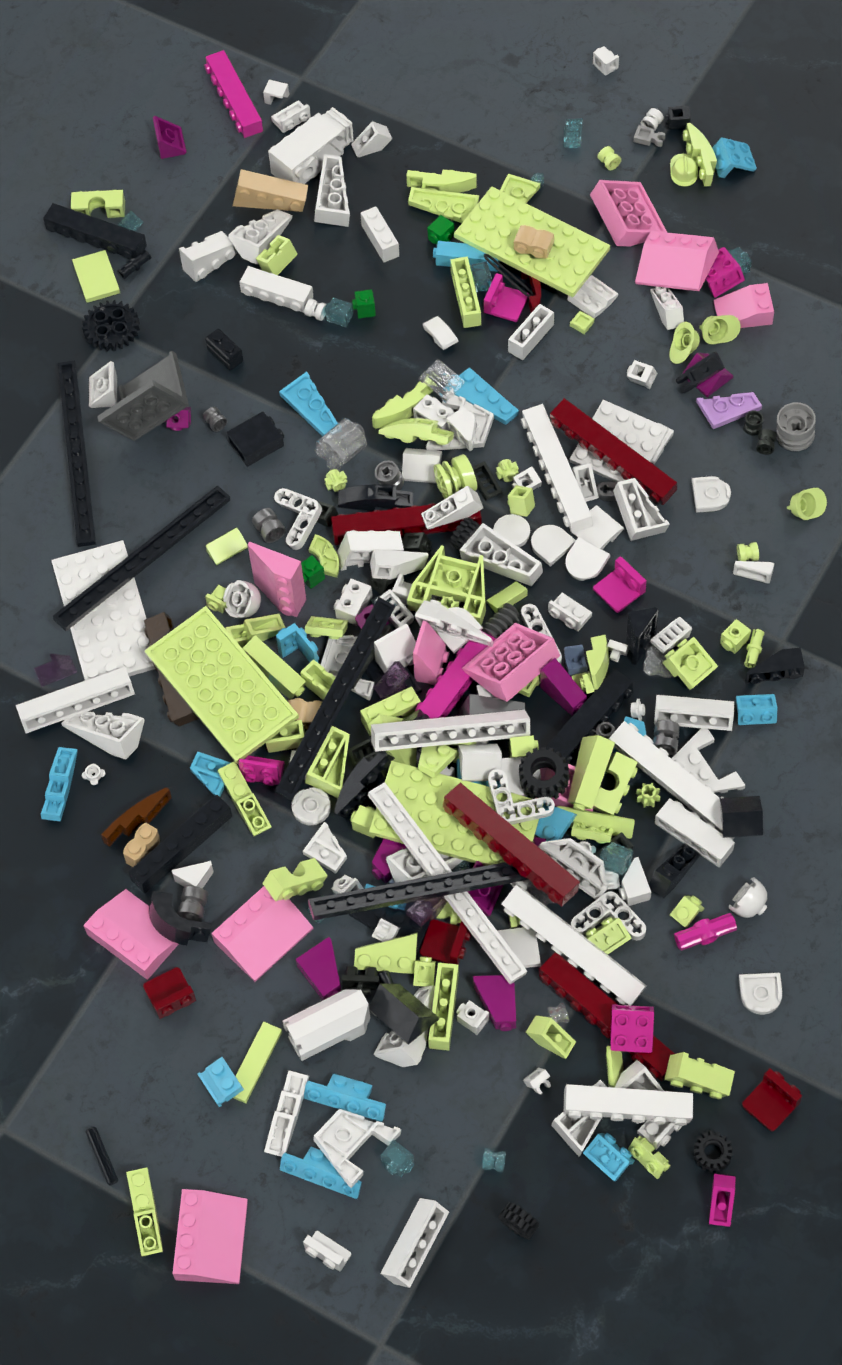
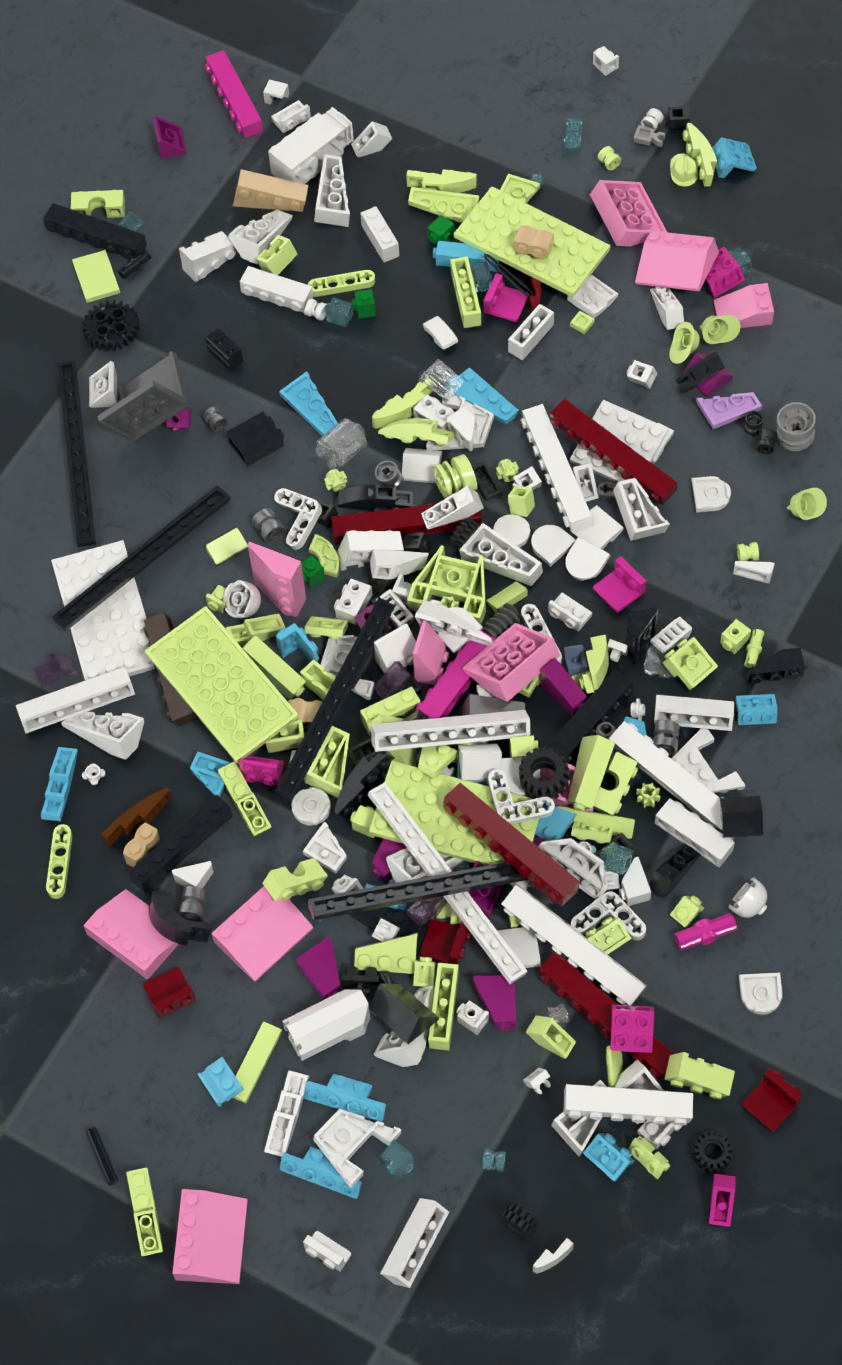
none -> yellowish green beam [46,824,72,899]
none -> yellowish green beam [308,270,375,297]
none -> white slope [533,1238,574,1274]

